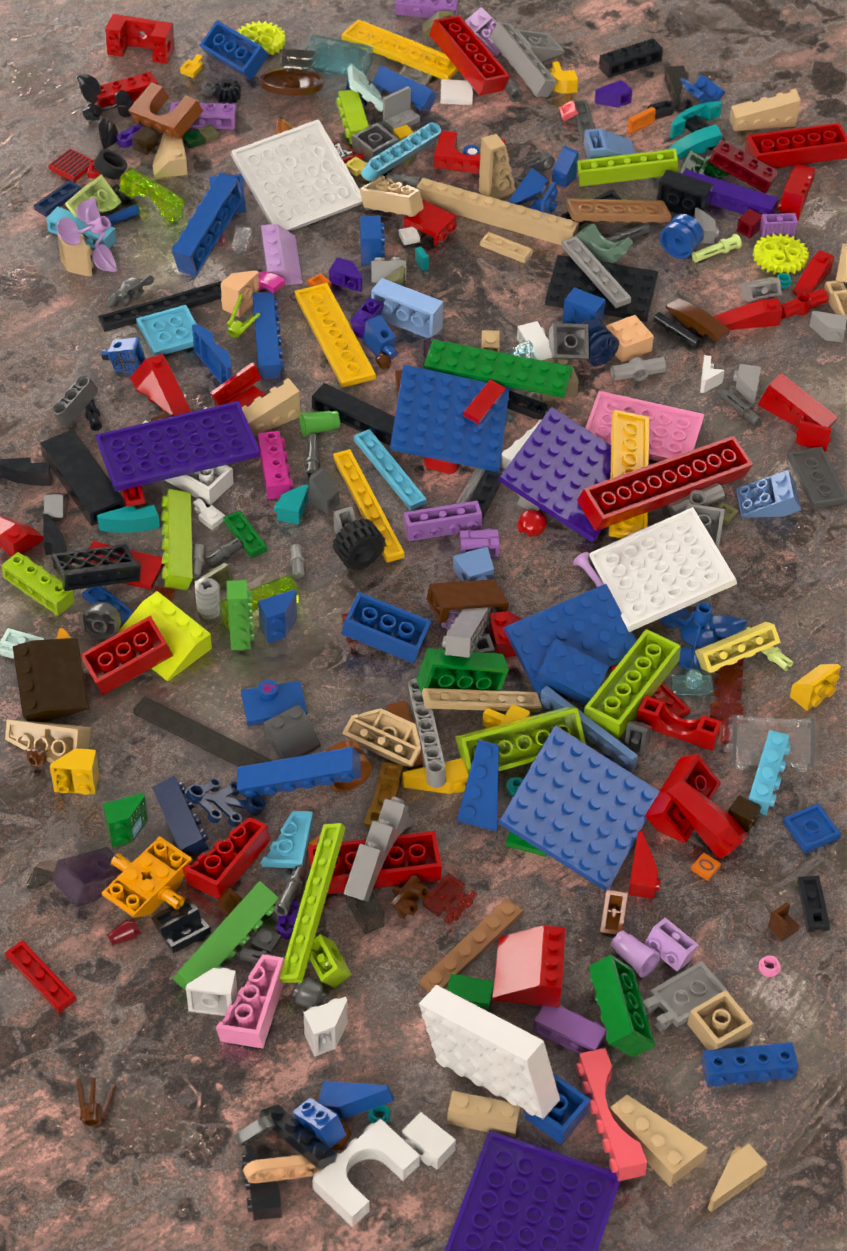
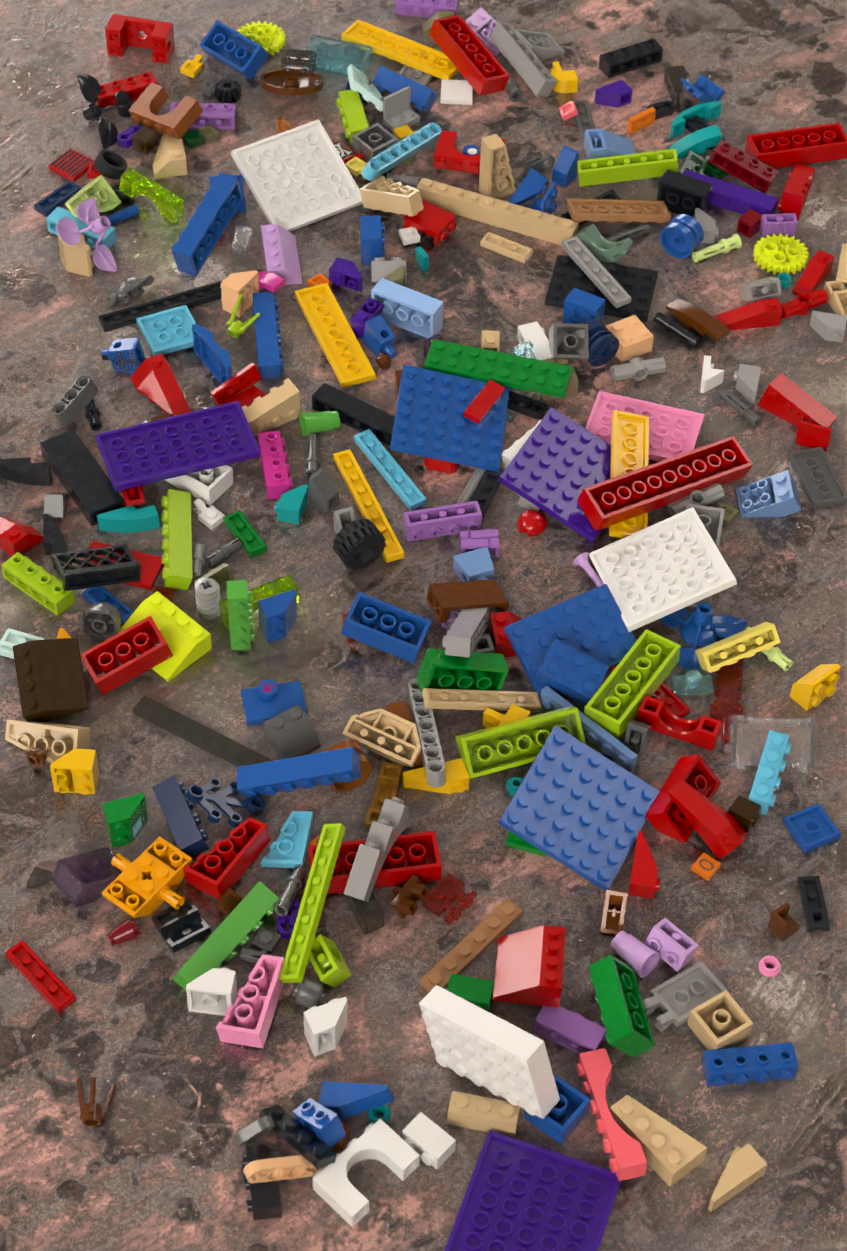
light grey axle [290,544,305,579] -> none
blue wing [457,740,499,832] -> none
tan wedge [729,89,801,131] -> none

